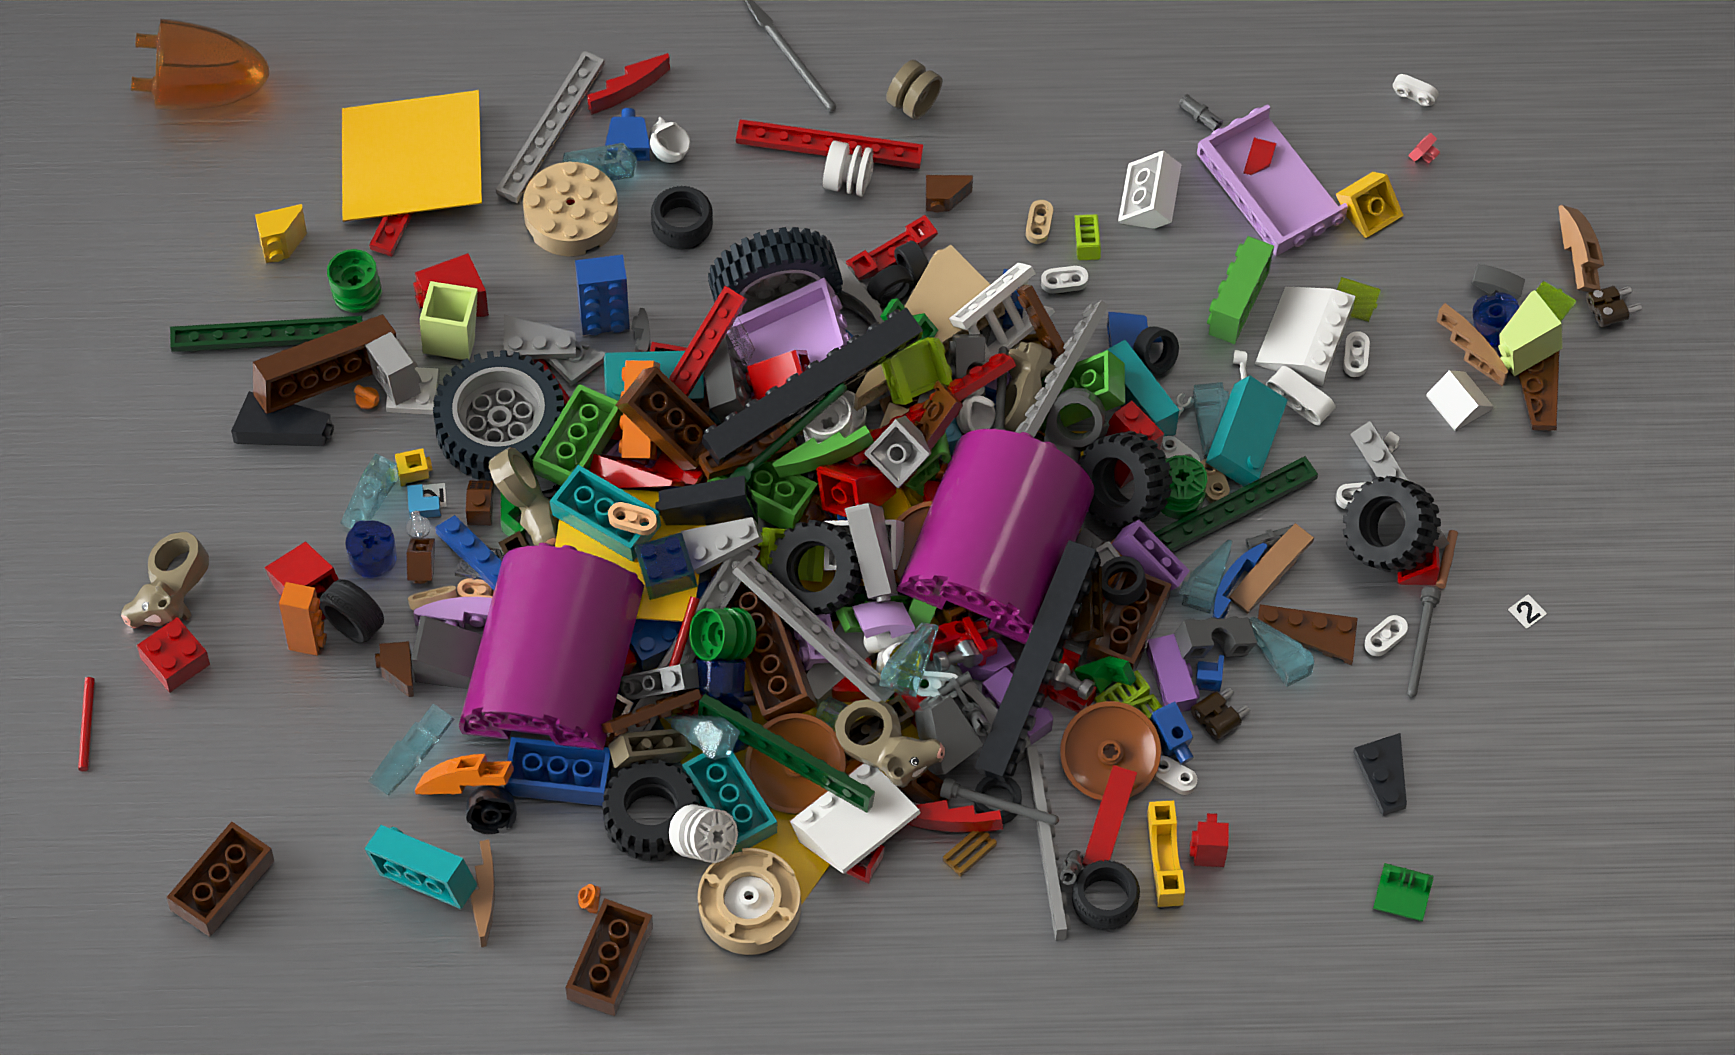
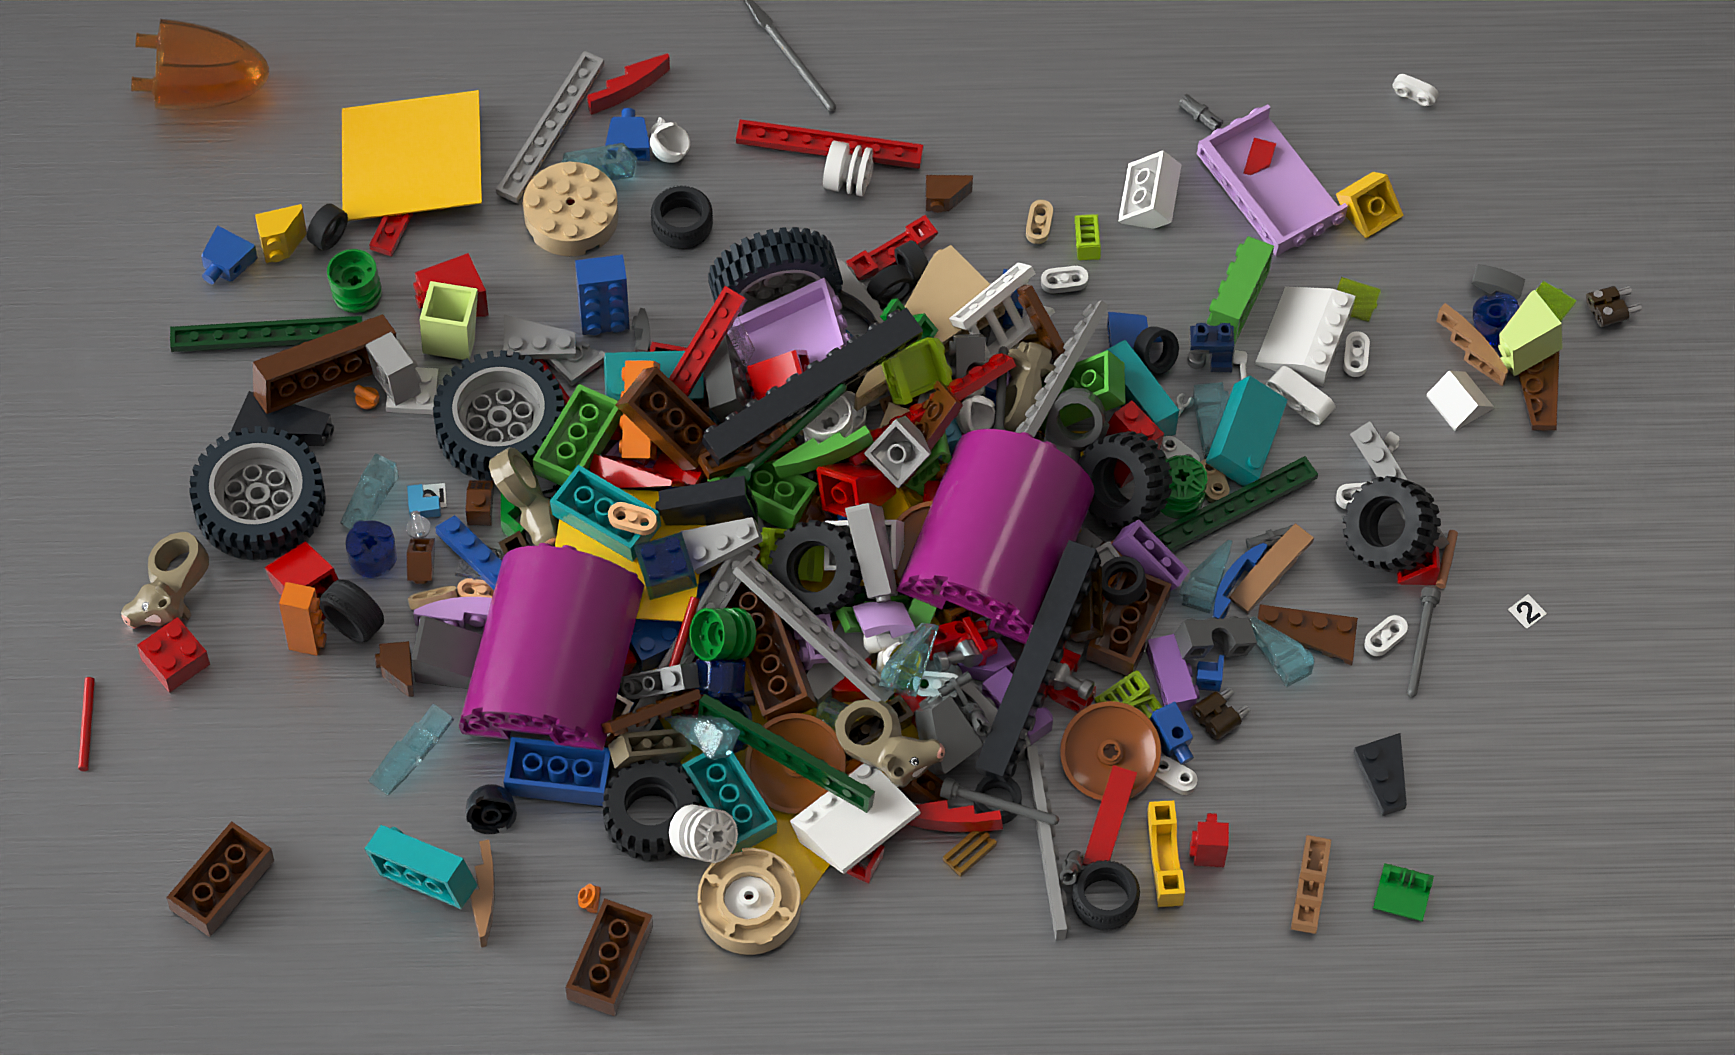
yellow brick [395,448,433,487] -> none
orange slope [414,754,514,795] -> none
dark tan wheel [886,59,943,120] -> none
green slope [1074,656,1137,694] -> none
coral tile [1408,133,1440,164] -> none
medium nougat slope [1558,205,1604,293] -> none
none -> wheel [189,426,326,560]
none -> blue torso [201,226,258,284]
none -> black tyre [306,203,348,251]
none -> dark blue hips [1187,323,1234,372]
none -> medium nougat slope [1291,835,1332,934]

